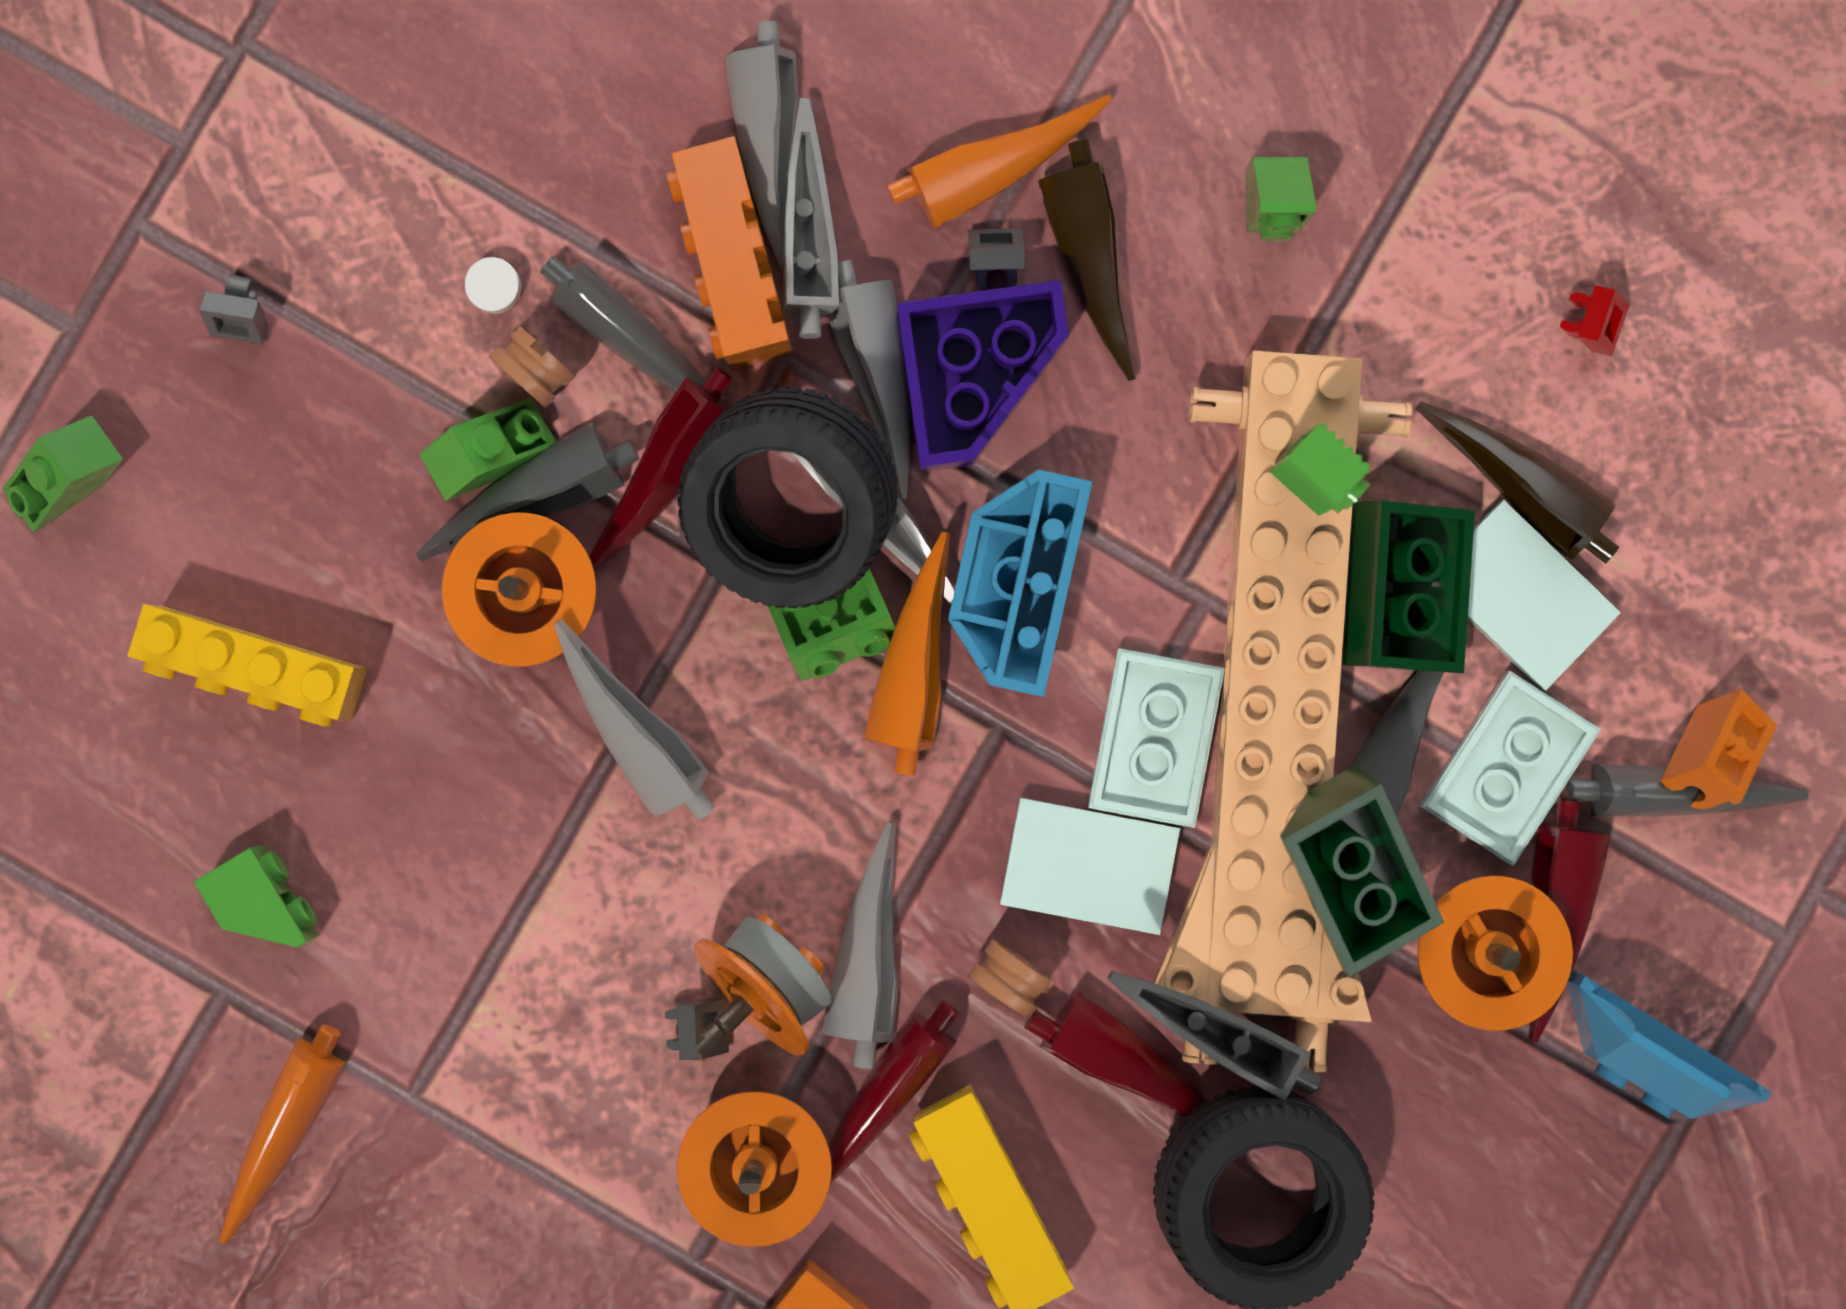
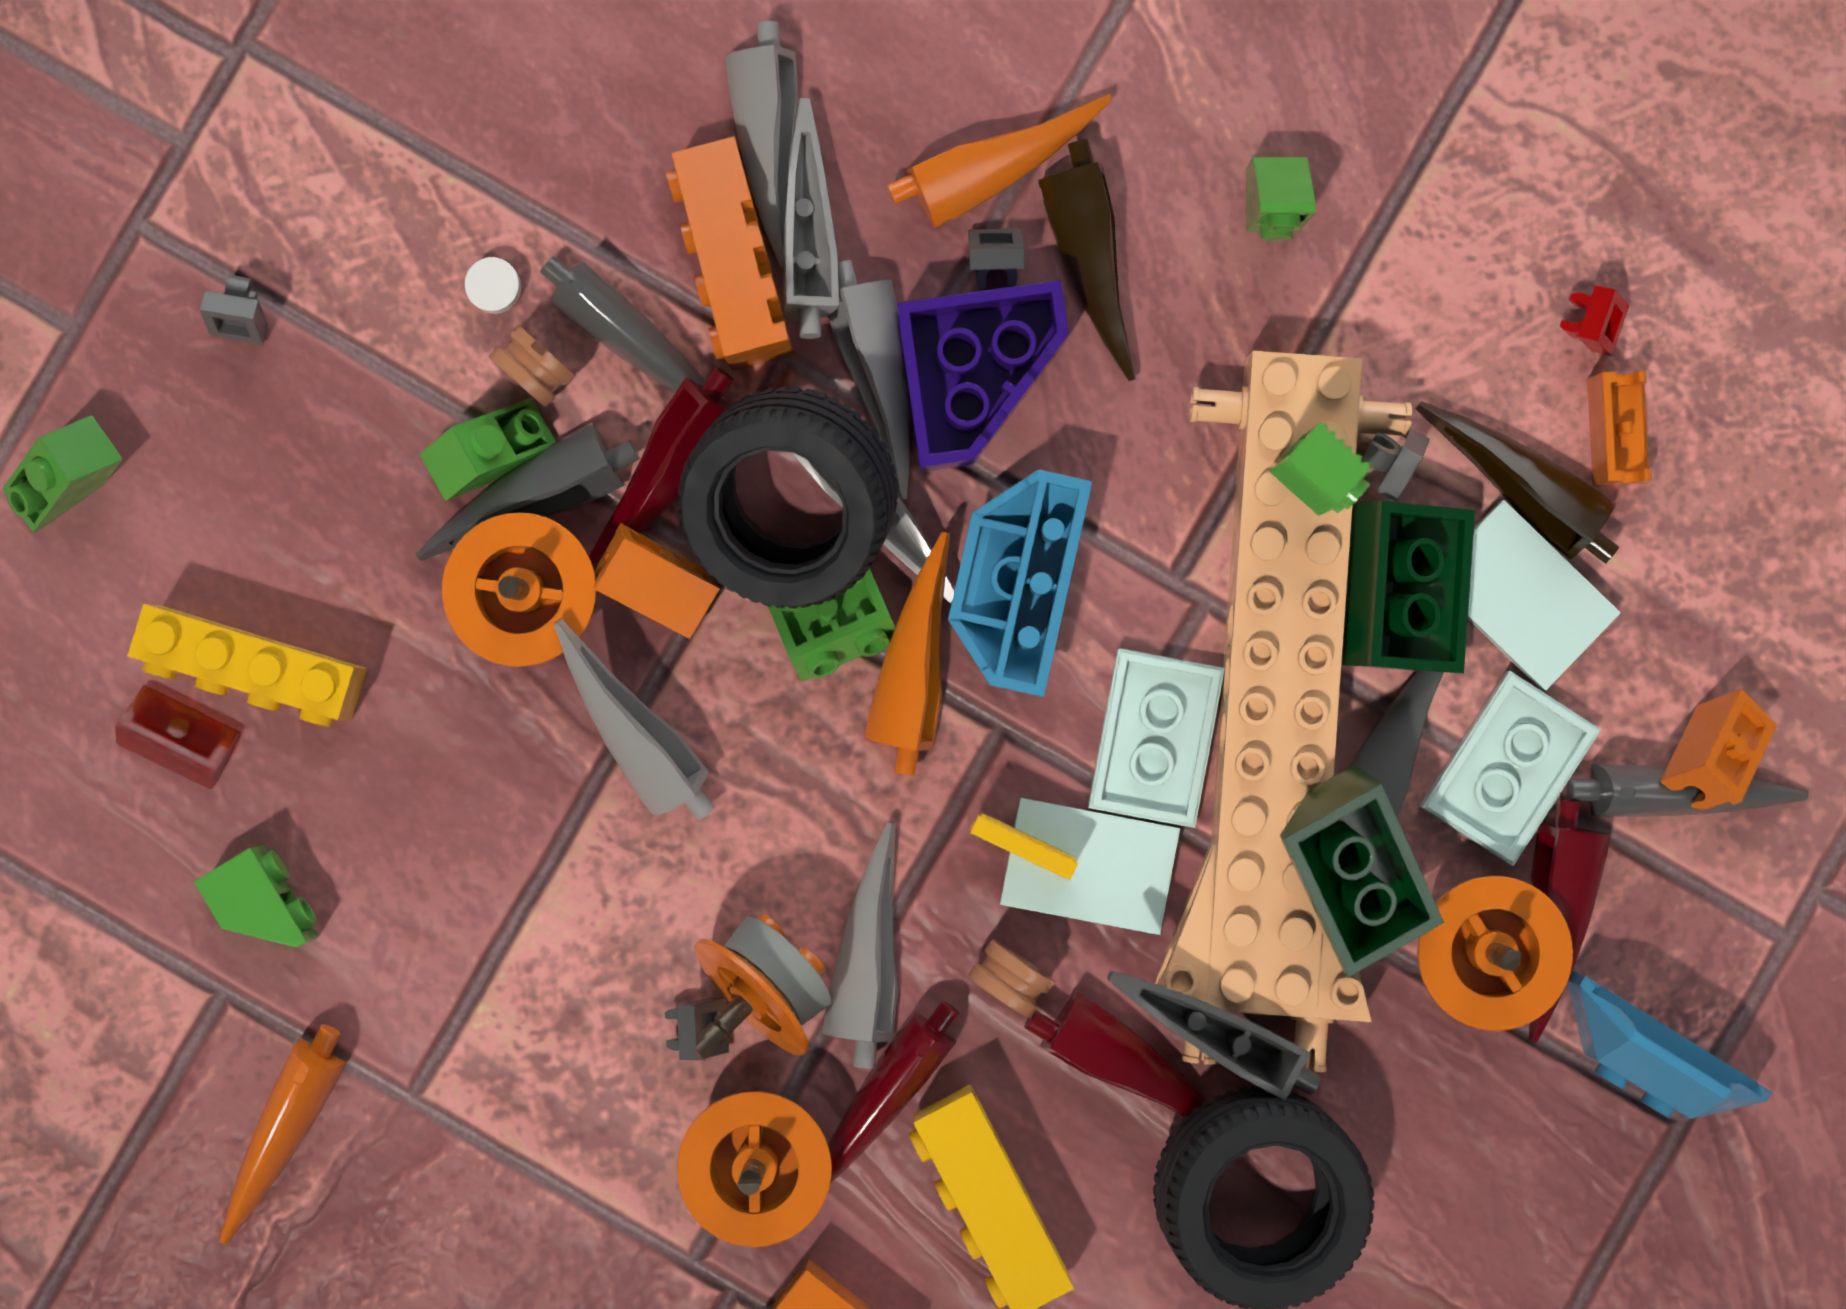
none -> clear red slope [115,685,241,790]
none -> orange hinge [594,523,720,639]
none -> yellow tile [969,812,1078,880]
none -> dark grey tile [1362,429,1430,502]
none -> orange hinge [1587,371,1652,486]

